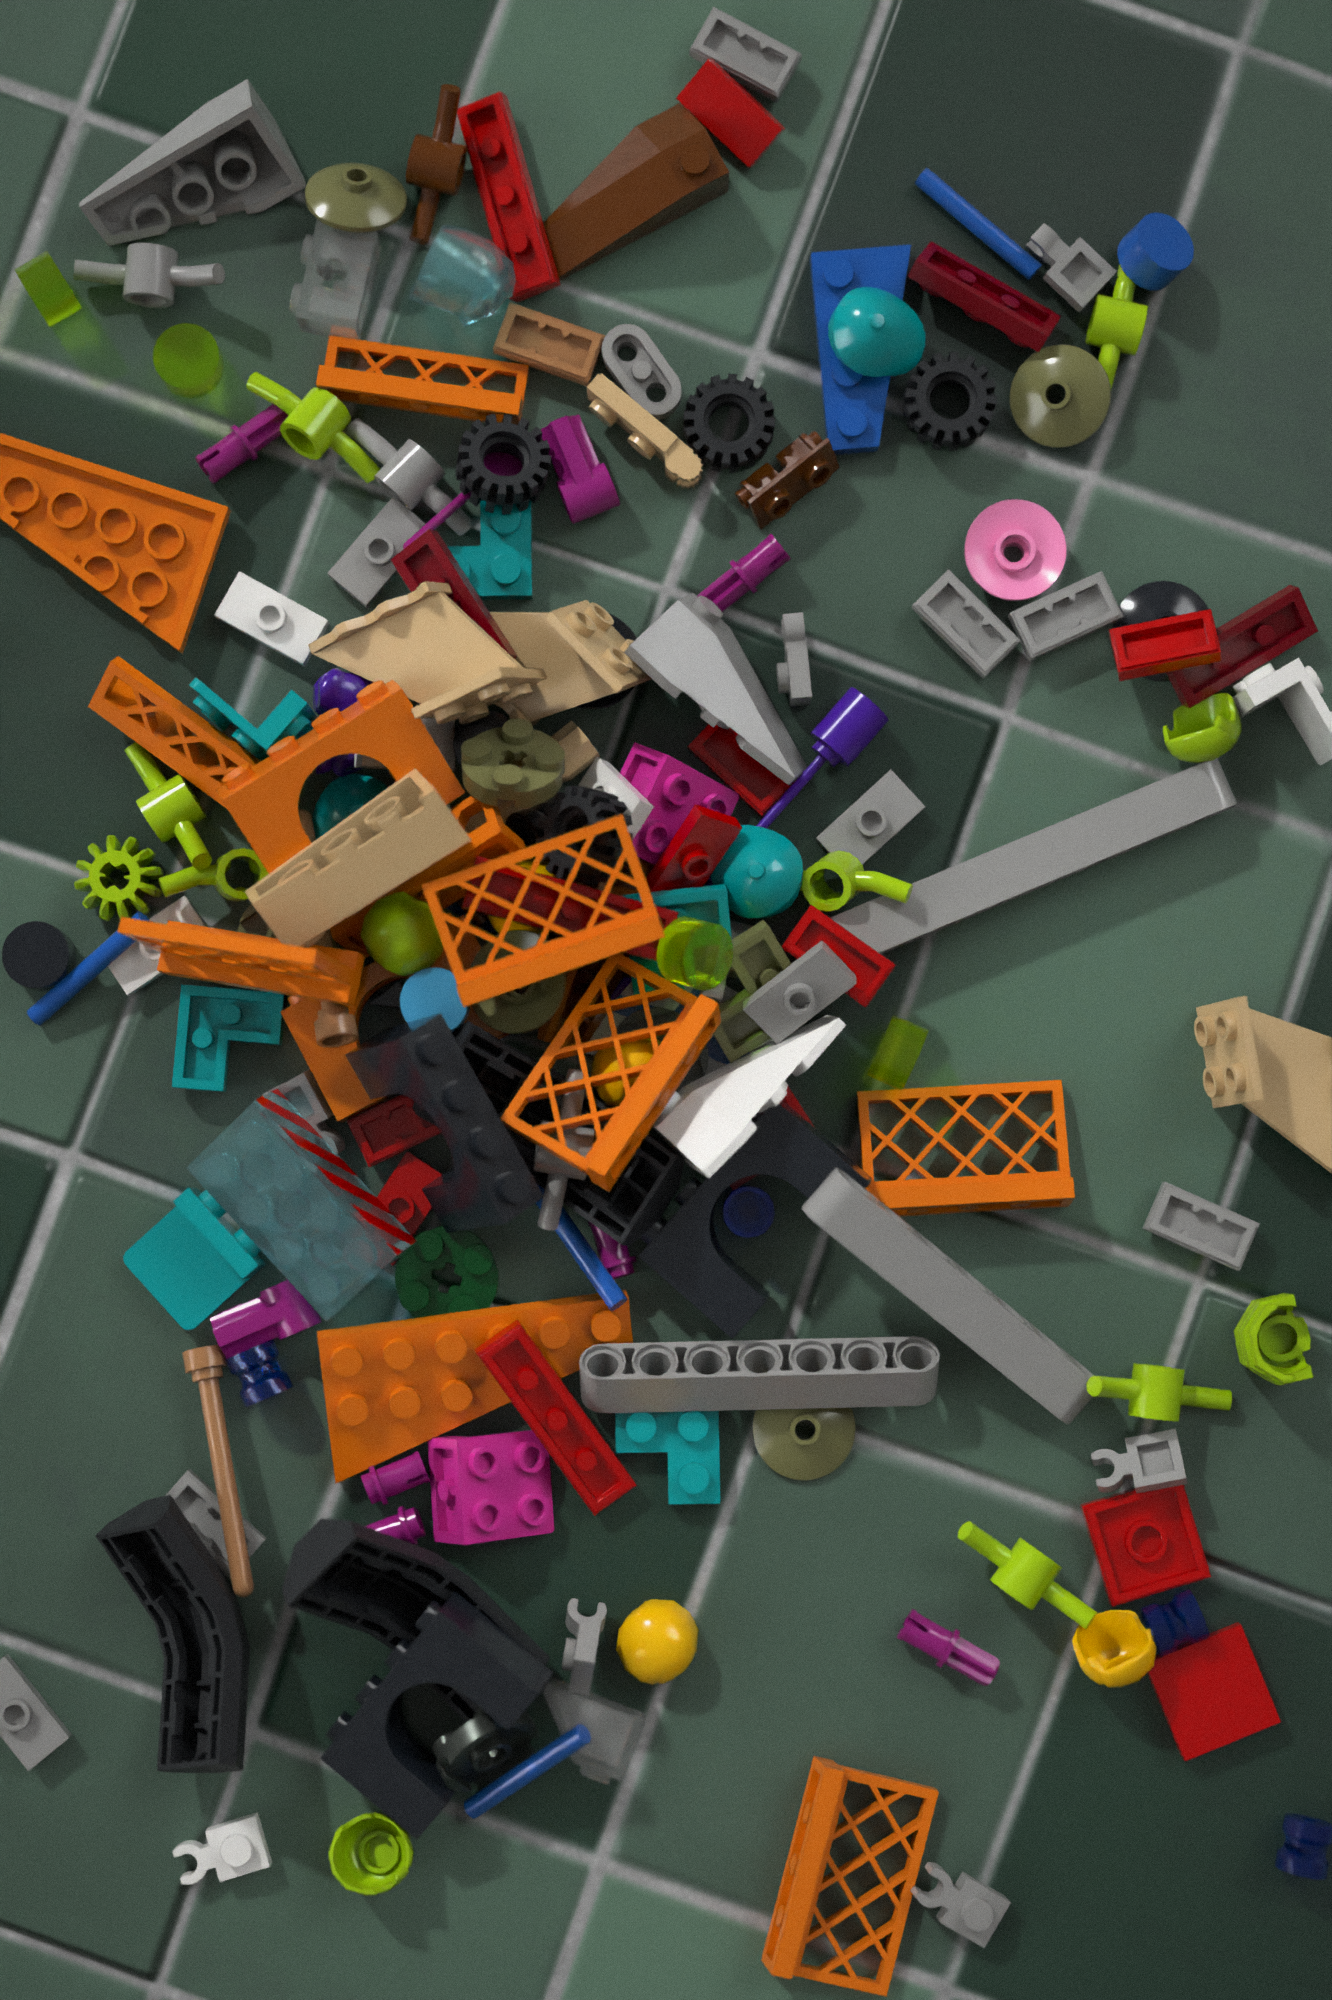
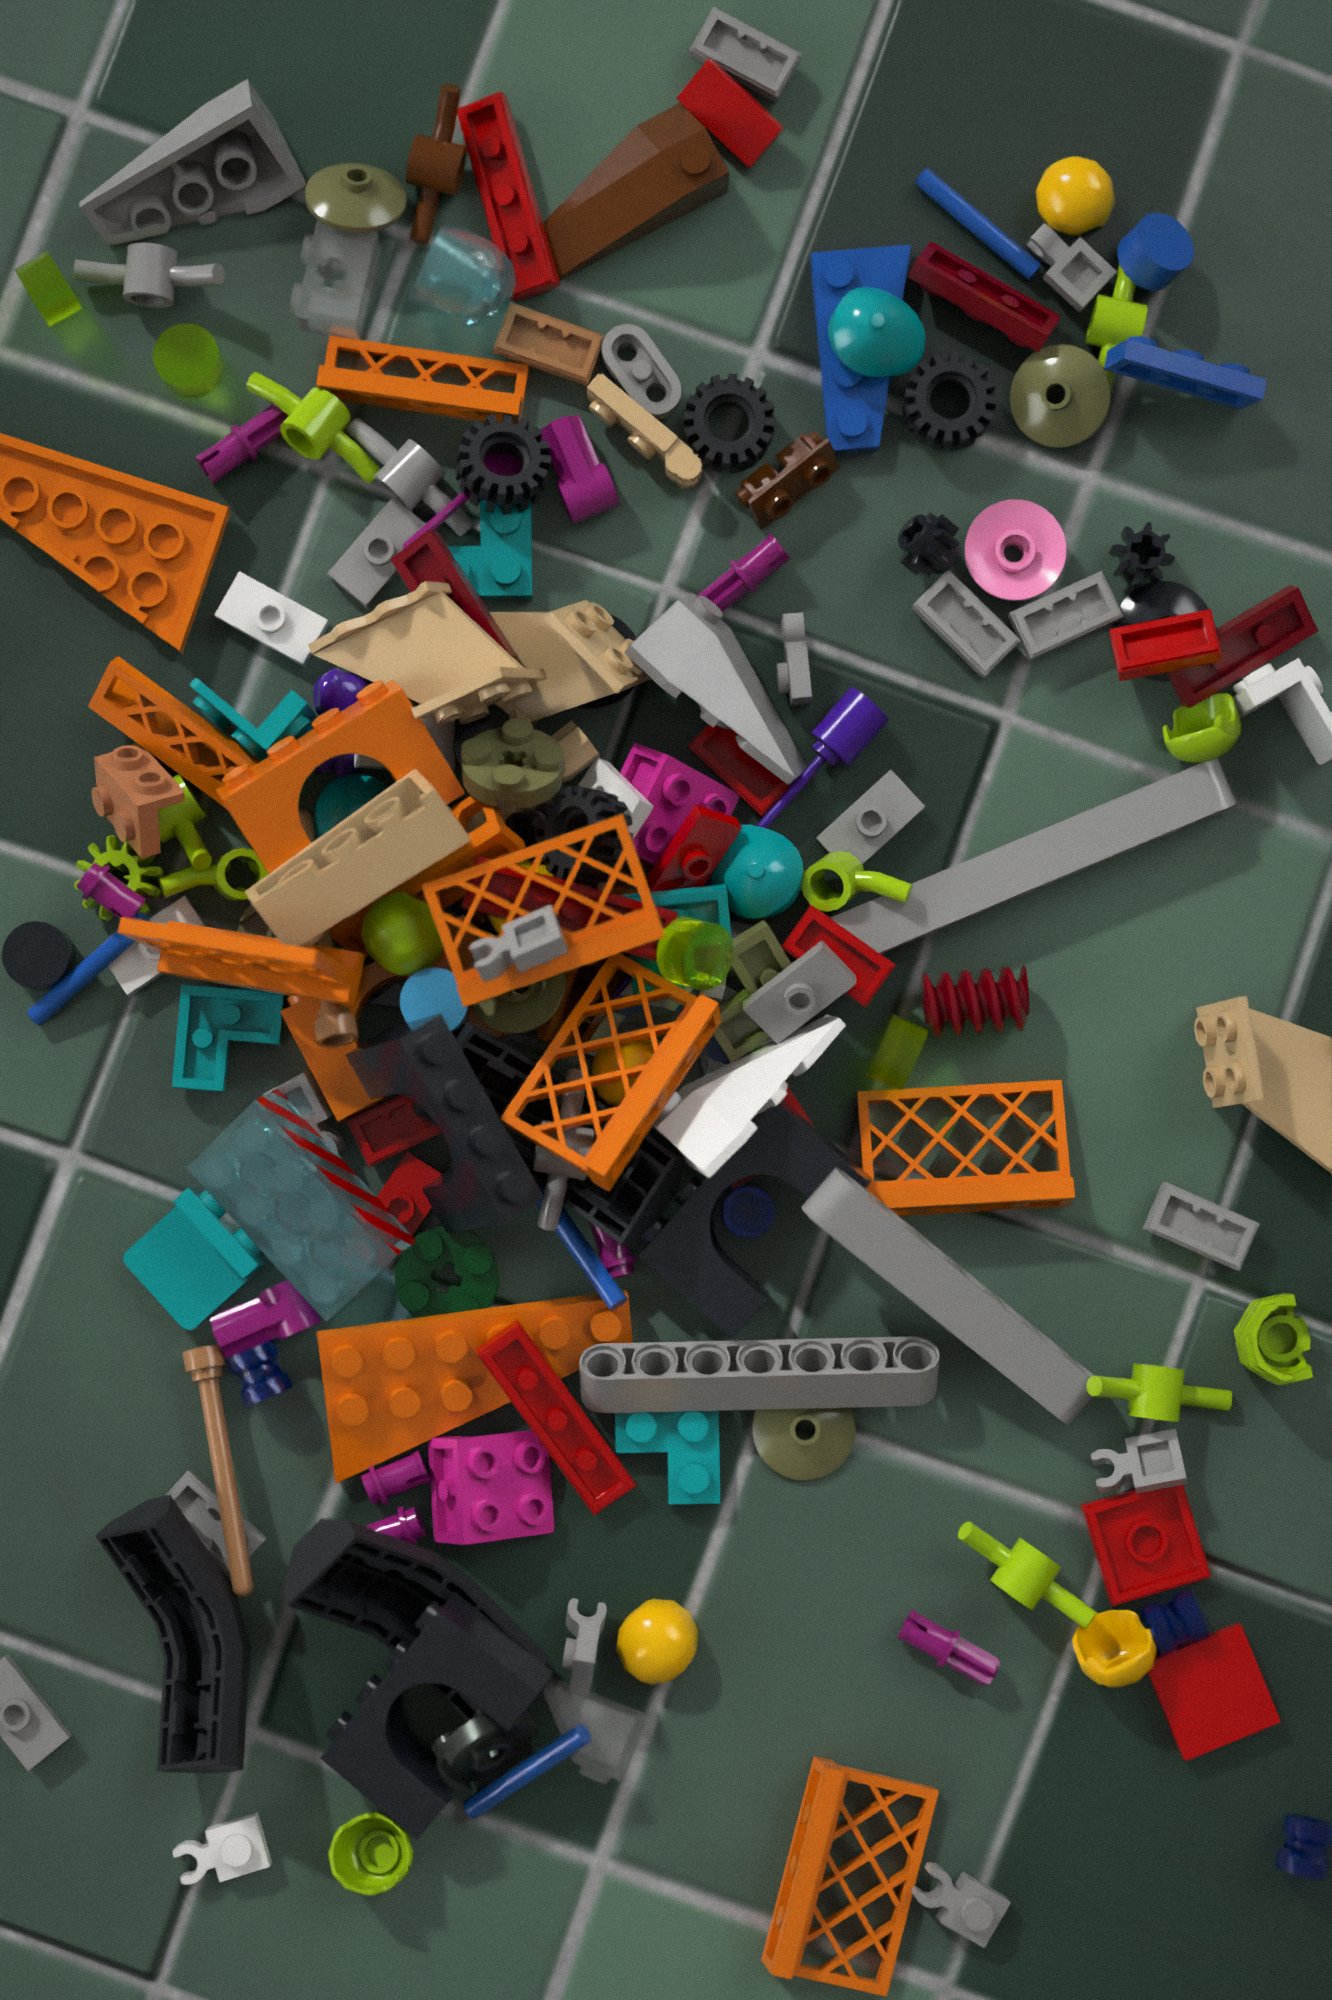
none -> magenta pin [76,862,147,919]
none -> nougat bracket [91,744,184,859]
none -> light grey plate [469,905,569,982]
none -> black gear [898,512,960,578]
none -> dark red piece [921,965,1029,1038]
none -> yellow hair [1036,156,1115,236]
none -> blue plate [1104,336,1267,409]
none -> black gear [1109,522,1175,589]

